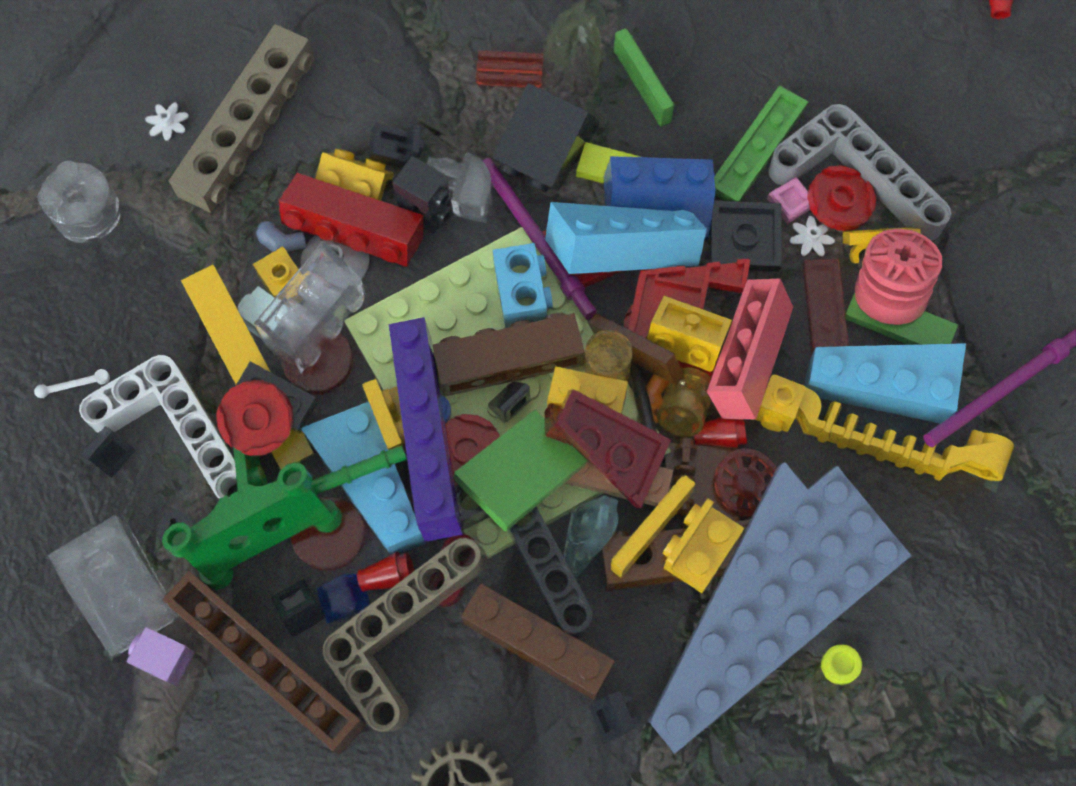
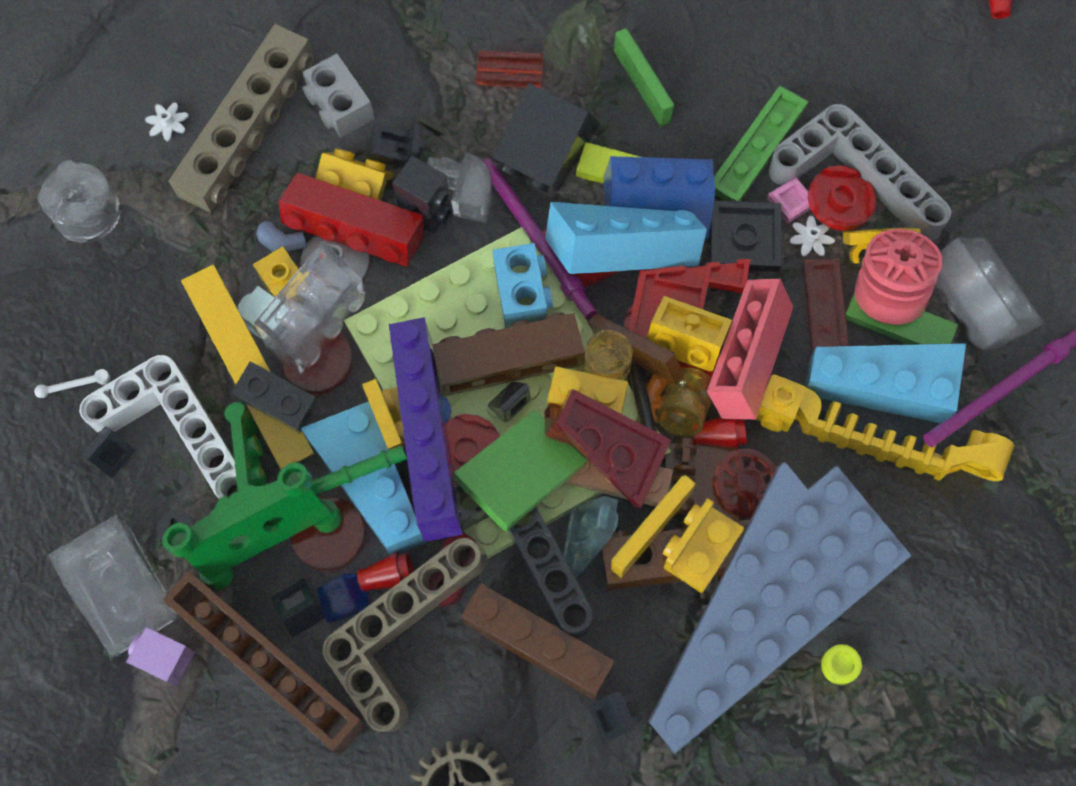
red tile [216,380,294,456] -> none
none -> light grey brick [303,54,375,138]
none -> clear slope [935,237,1044,350]

